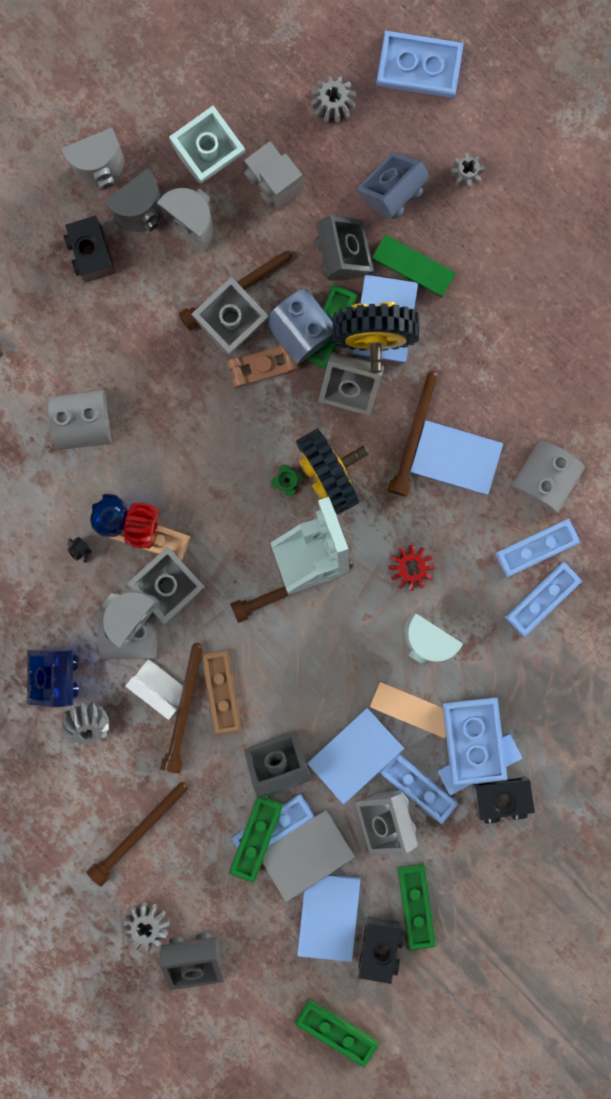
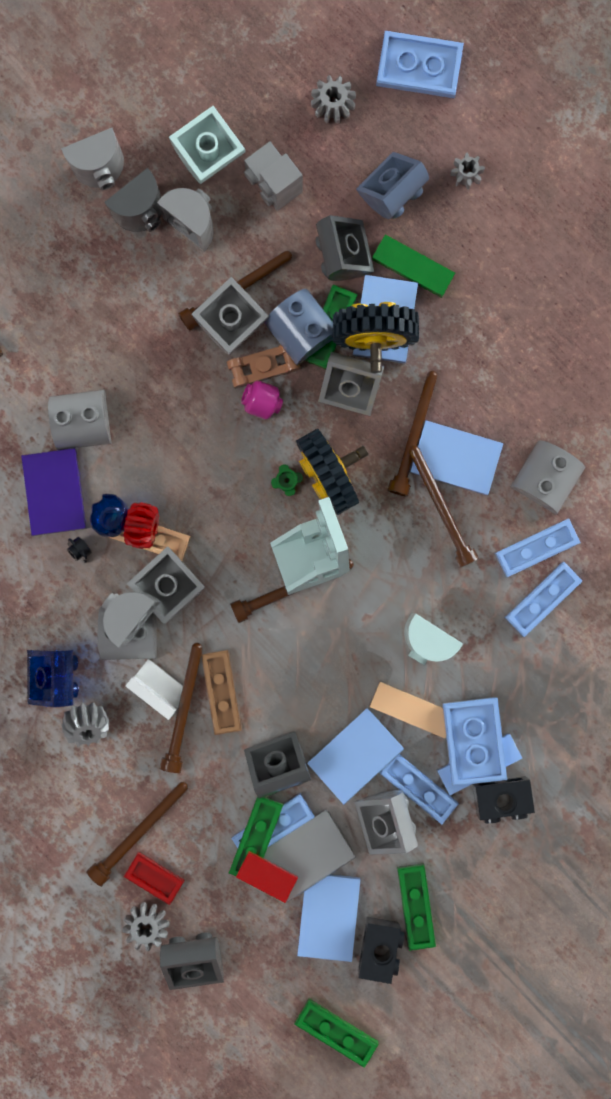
black brick [63,215,116,283] -> none
red gear [388,545,435,591] -> none
none -> dark purple tile [21,448,87,536]
none -> red tile [123,852,185,905]
none -> red tile [236,851,298,903]
none -> dark pink head [241,380,283,420]
none -> reddish brown piece [409,445,479,567]

